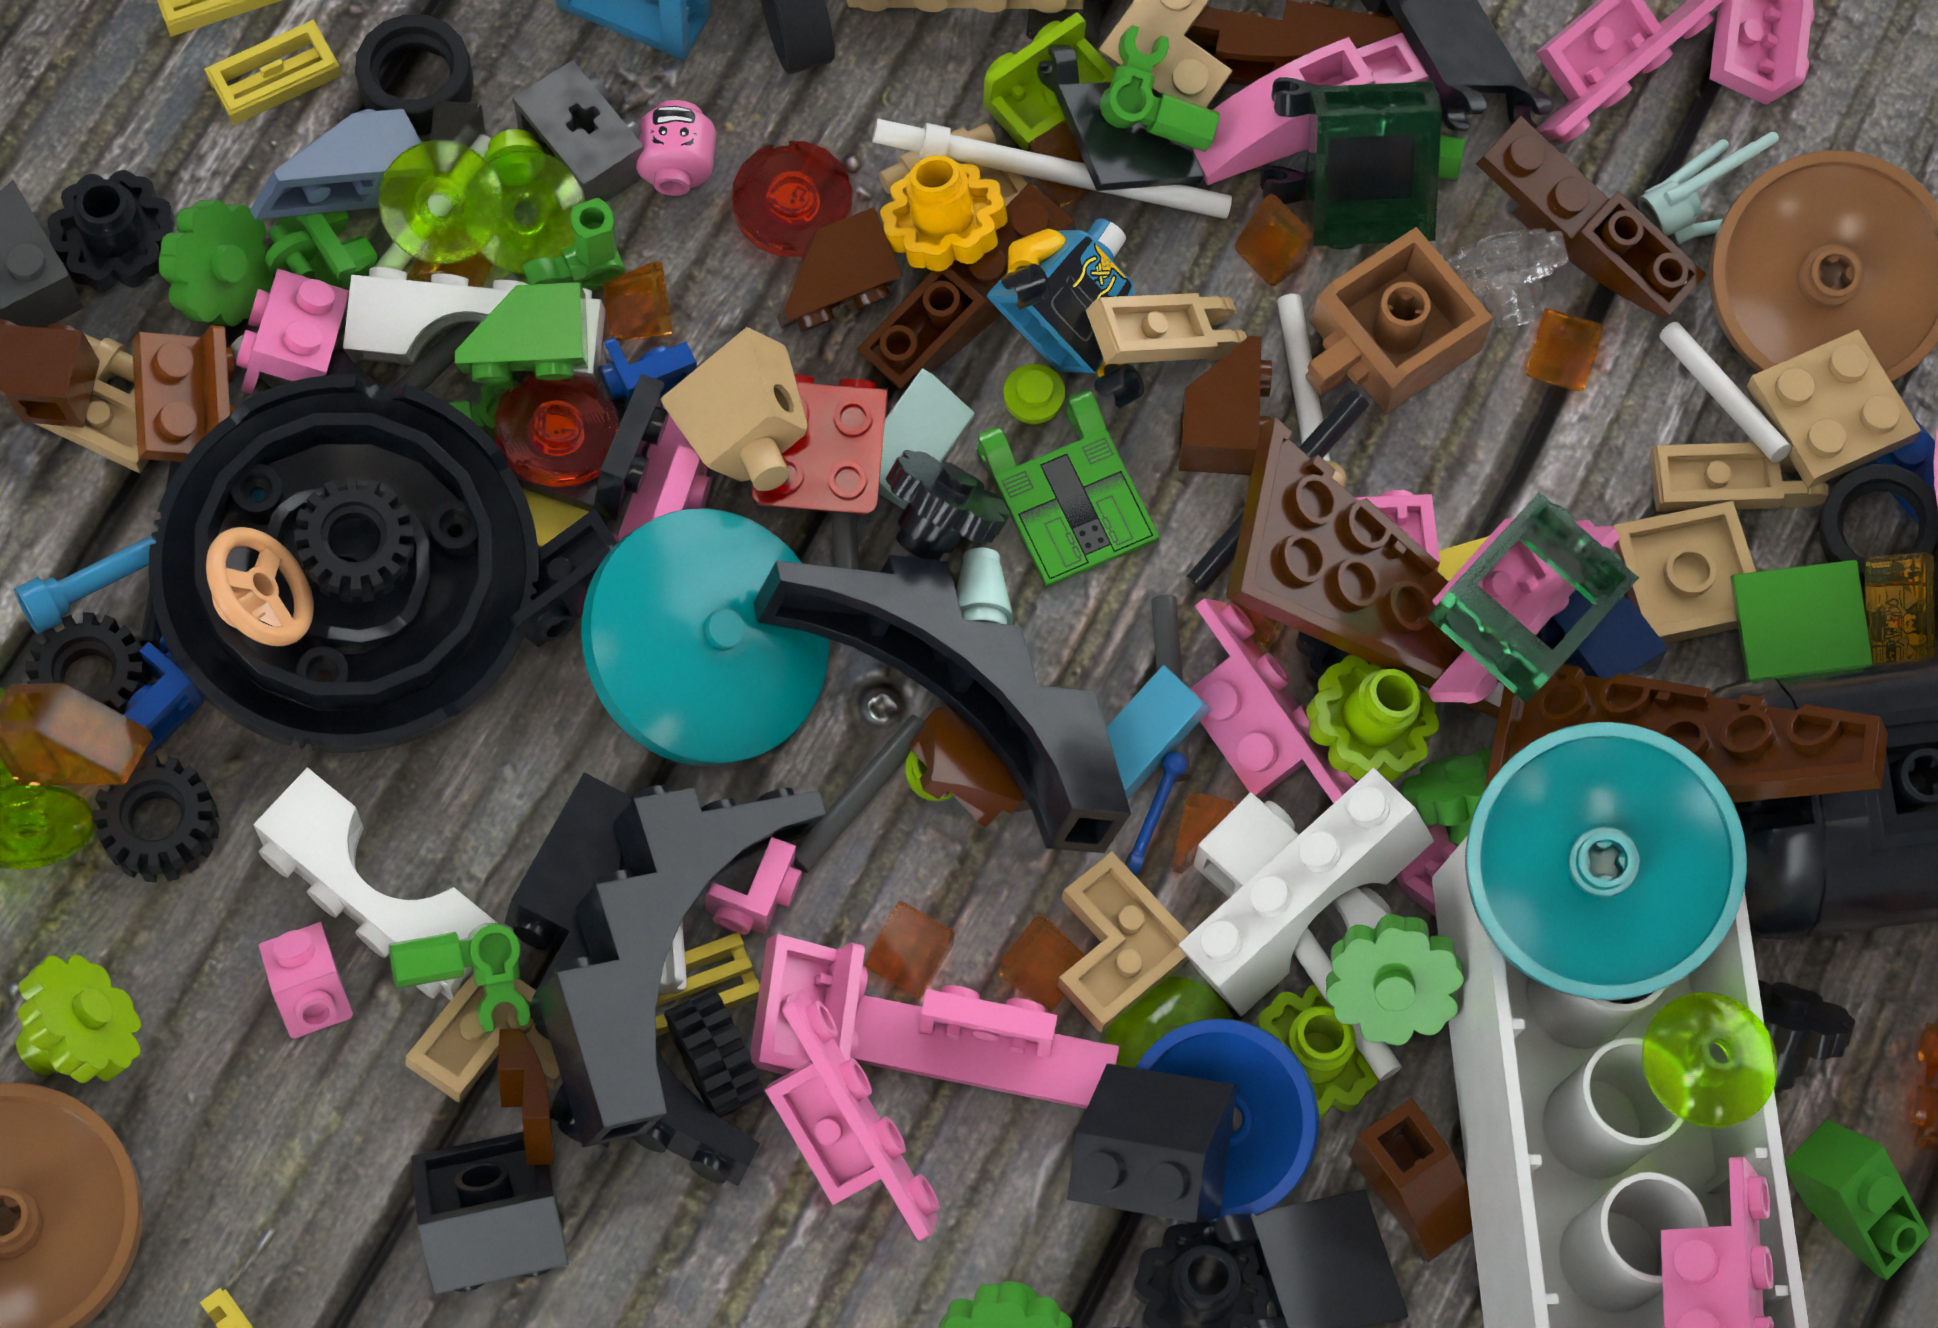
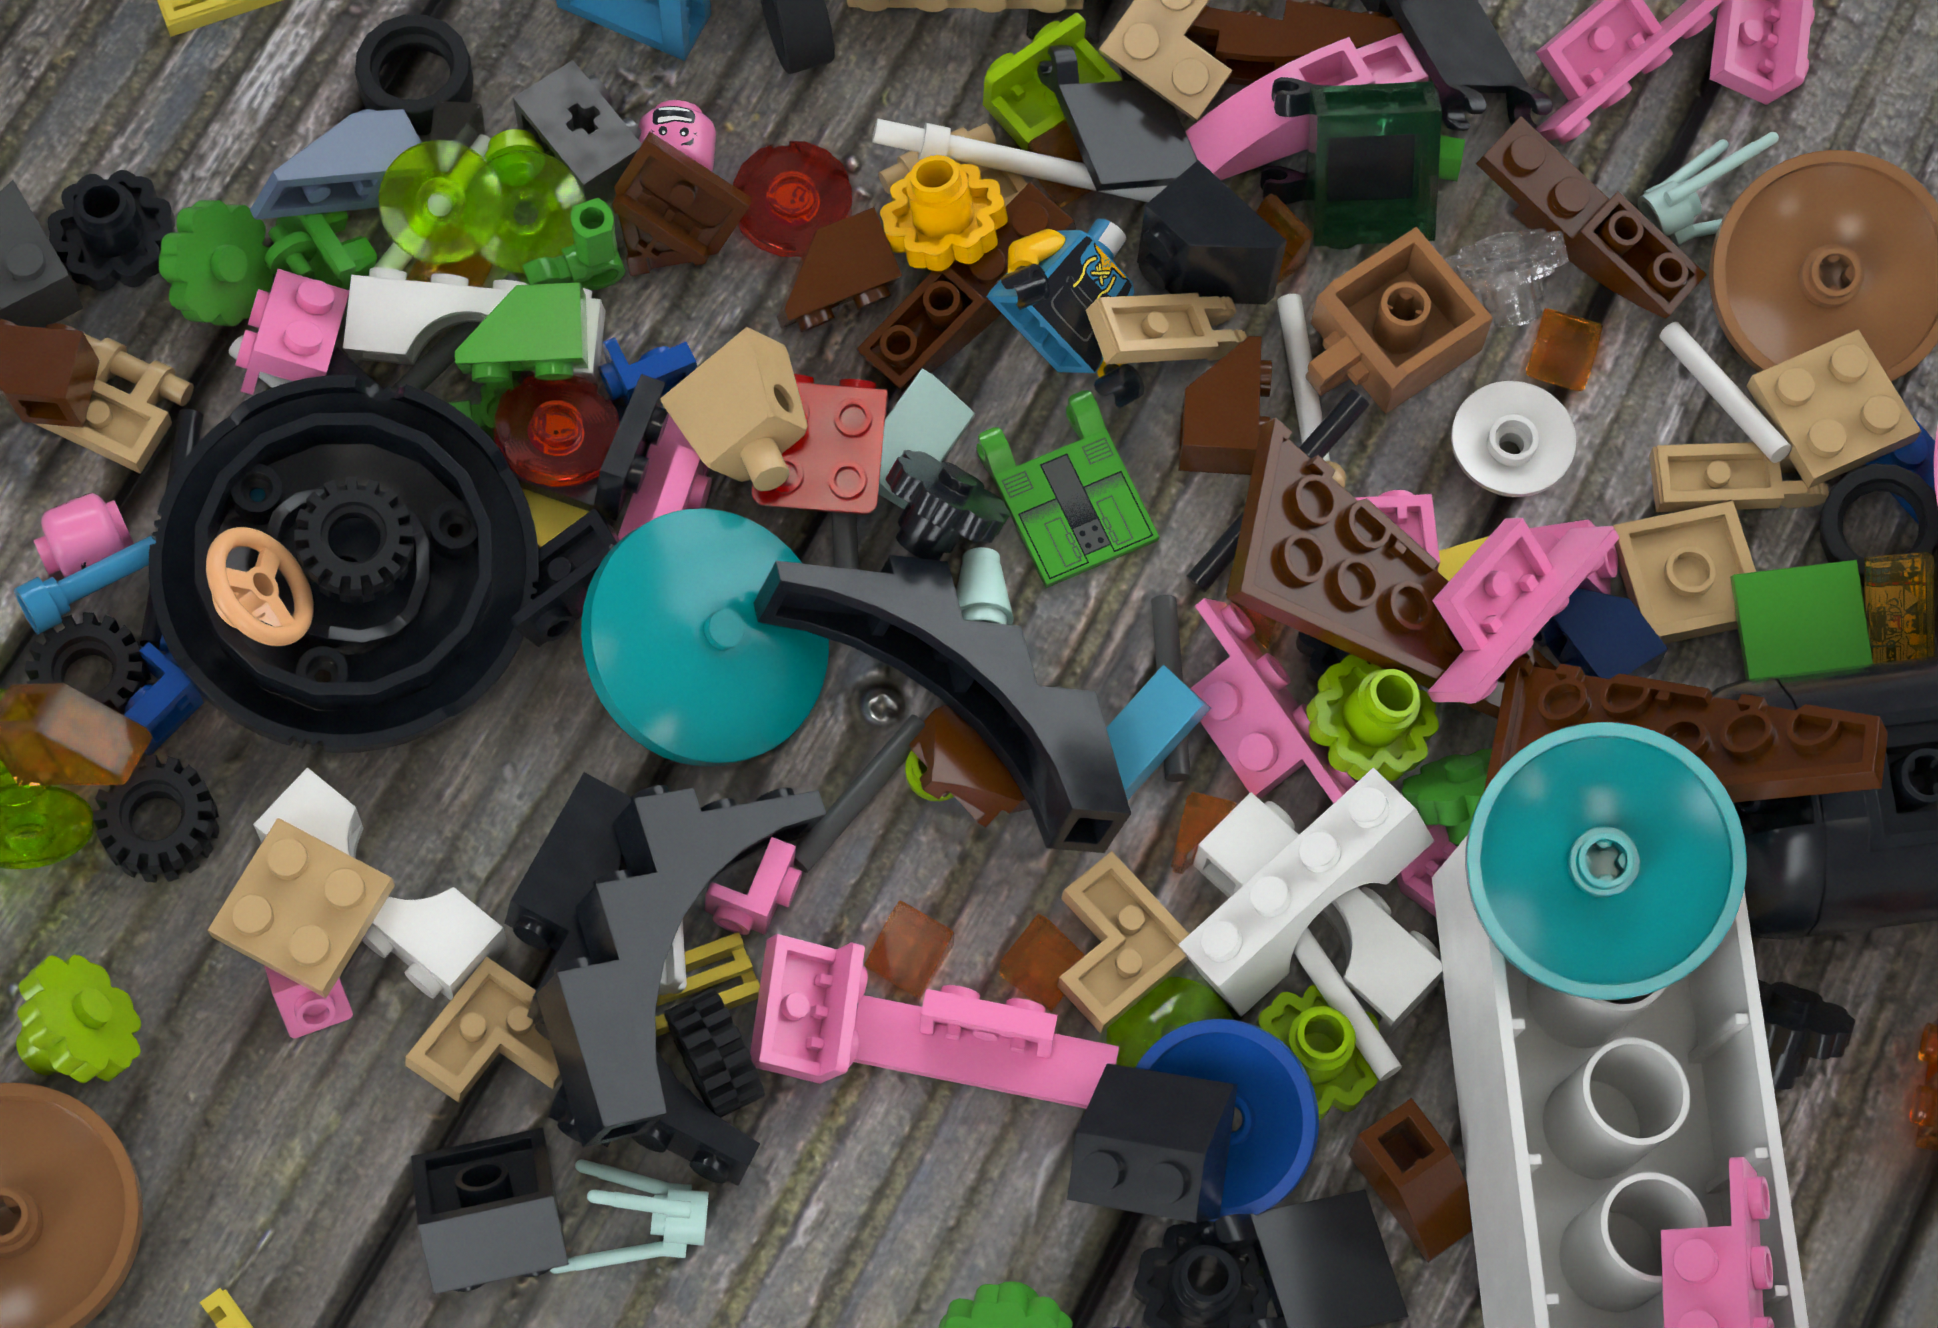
dark orange bracket [132,325,236,462] -> none
light yellow tile [204,19,342,126] -> none
bright green bar [388,923,530,1032] -> none
reddish brown slope [497,1028,554,1165] -> none
clear orange slope [602,261,673,341] -> none
bright pink bracket [765,988,940,1241] -> none
lime plate [1003,364,1065,425] -> none
bright green bar [1100,25,1220,152] -> none
blue hinge [1124,751,1187,877] -> none
bright green plant [1326,914,1464,1046] -> none
clear green window [1427,492,1639,704] -> none
clear neon green dish [1642,992,1778,1128] -> none
bright green slope [1785,1119,1930,1280] -> none
none -> bright pink head [33,493,134,578]
none -> tan plate [208,818,395,998]
none -> light aqua plant [550,1159,709,1274]
none -> reddish brown slope [612,131,753,276]
none -> black slope [1137,160,1287,305]
none -> white dish [1451,381,1576,497]

